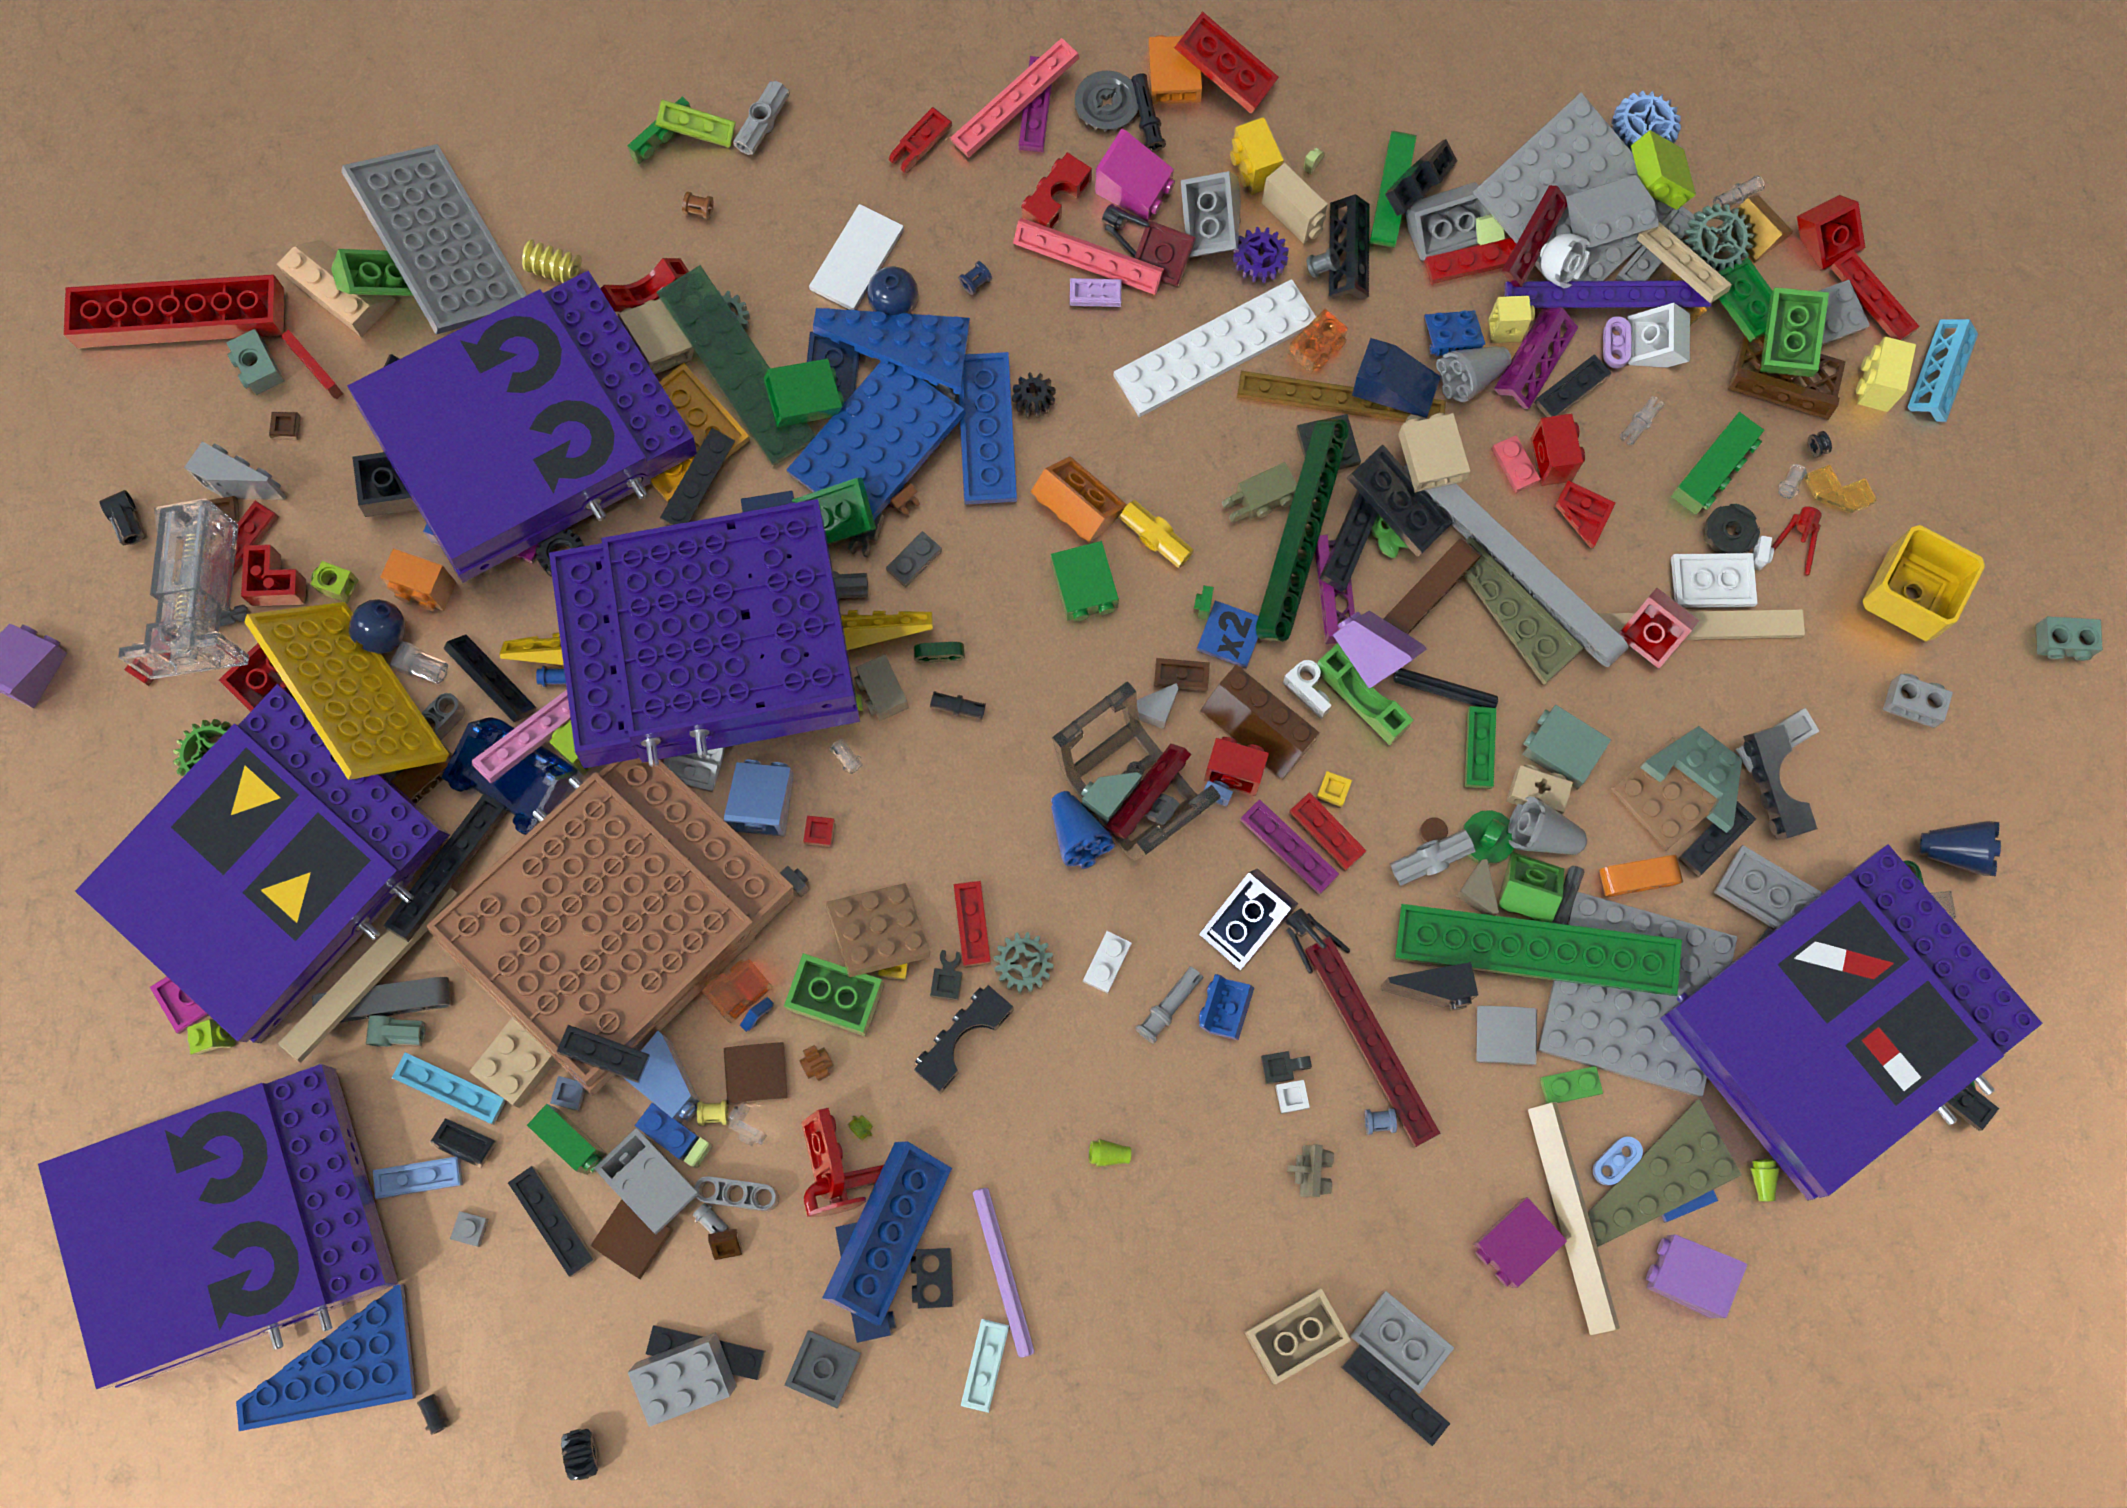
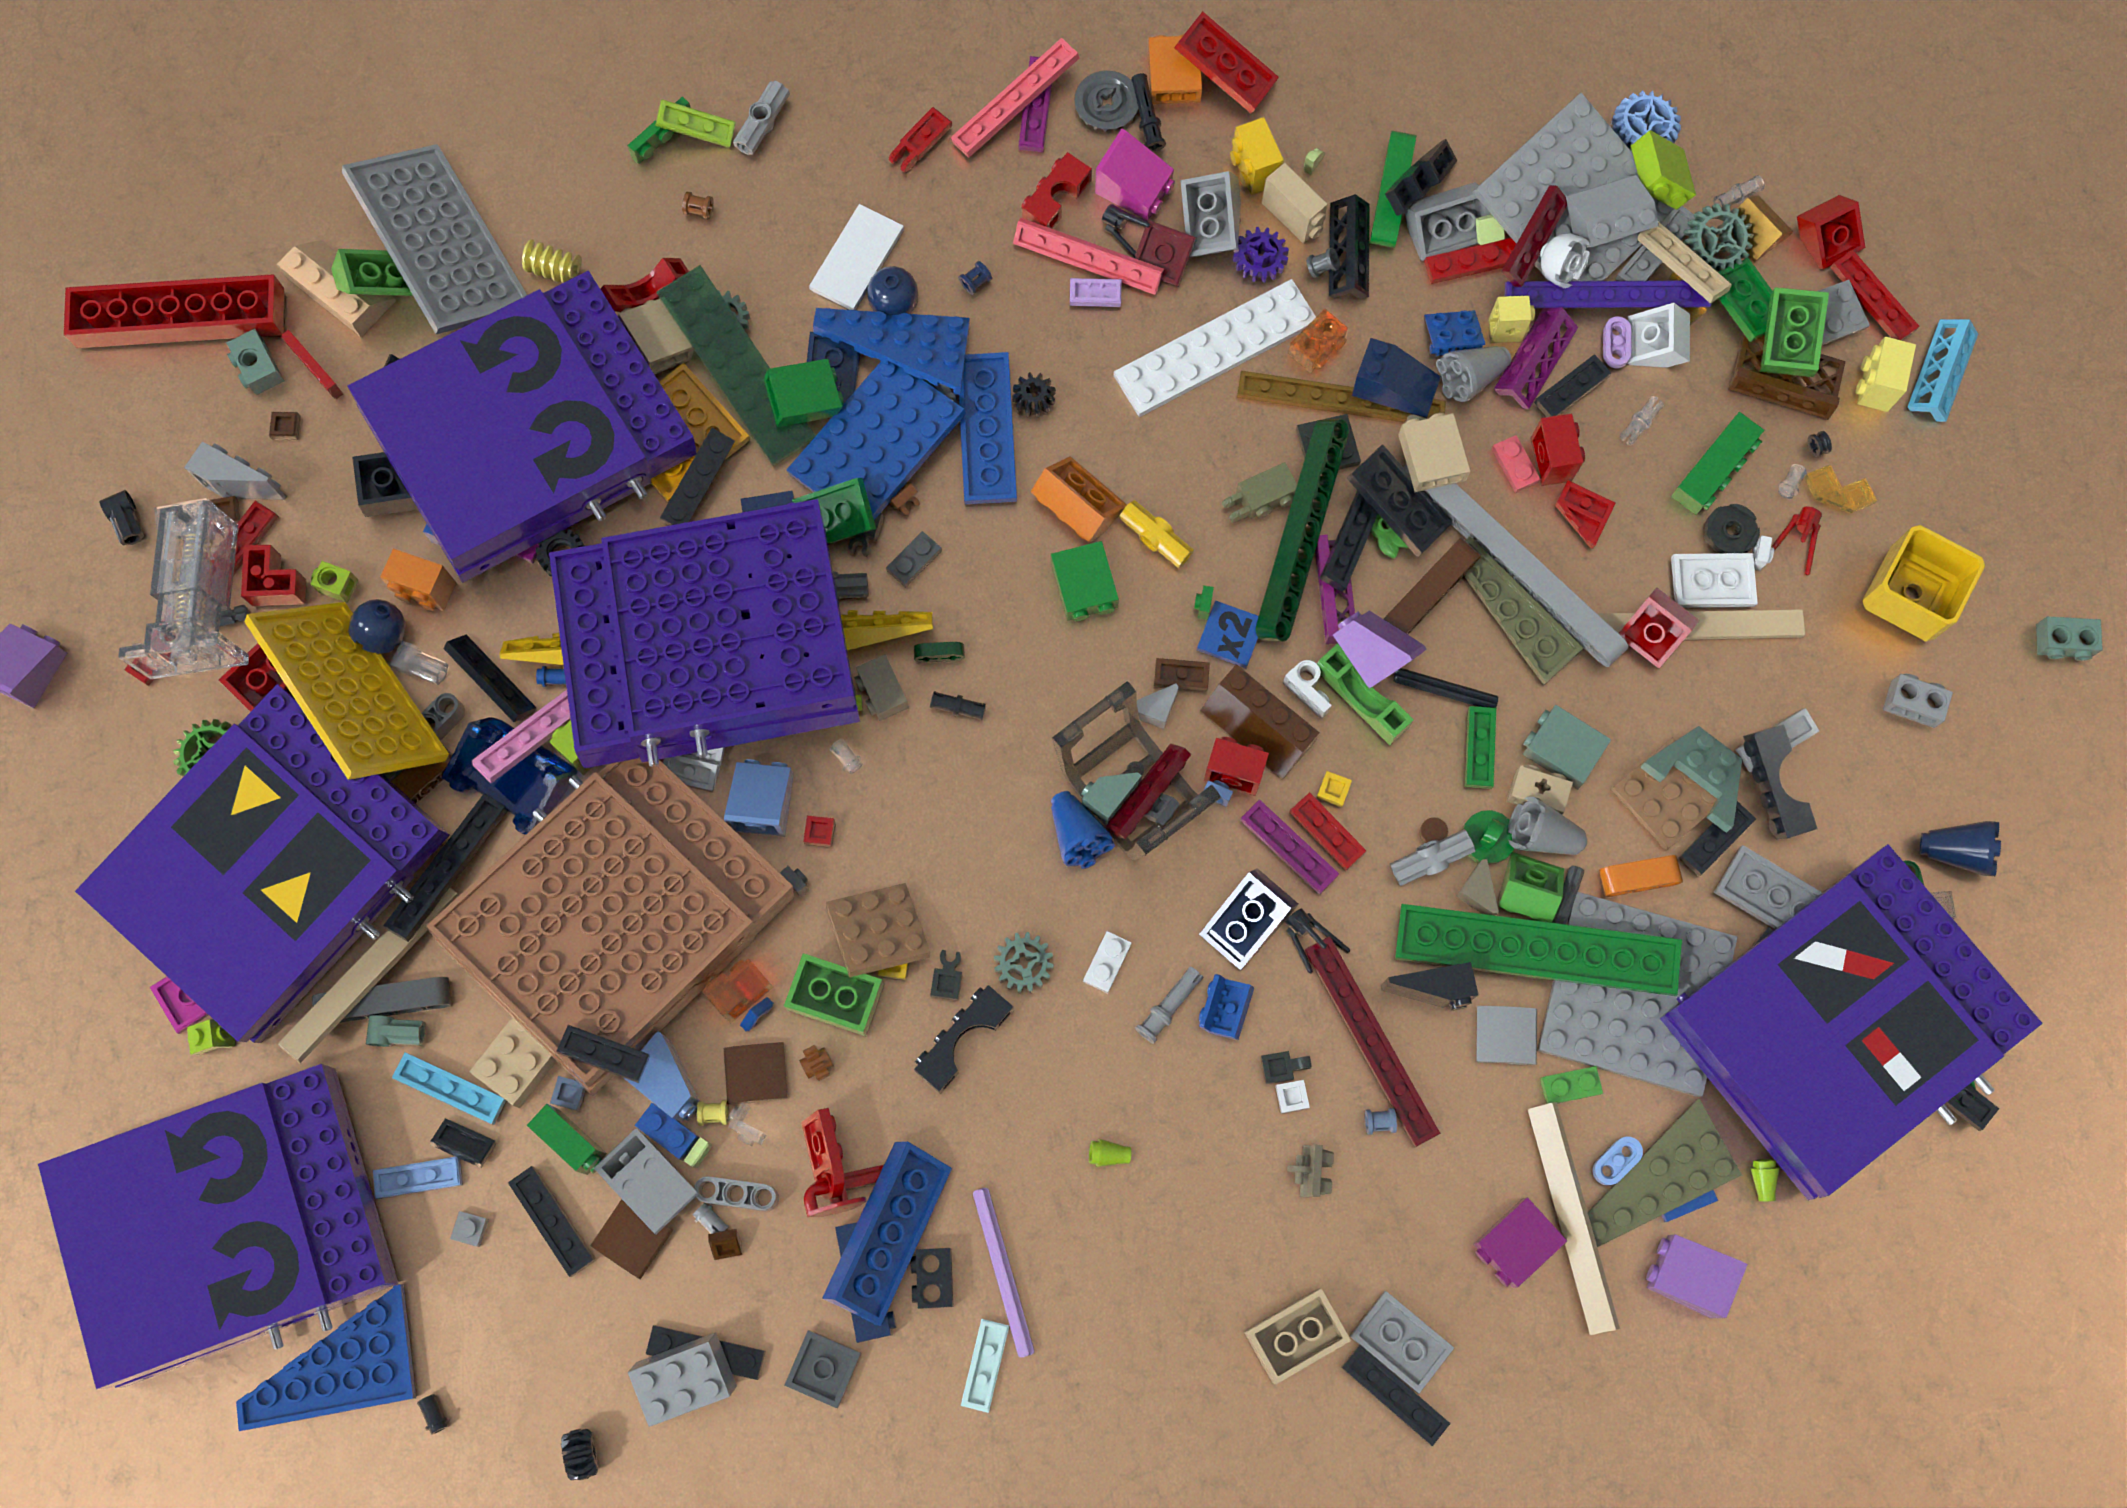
clear neon green plate [847,1115,873,1141] -> none
red plate [953,881,991,967] -> none

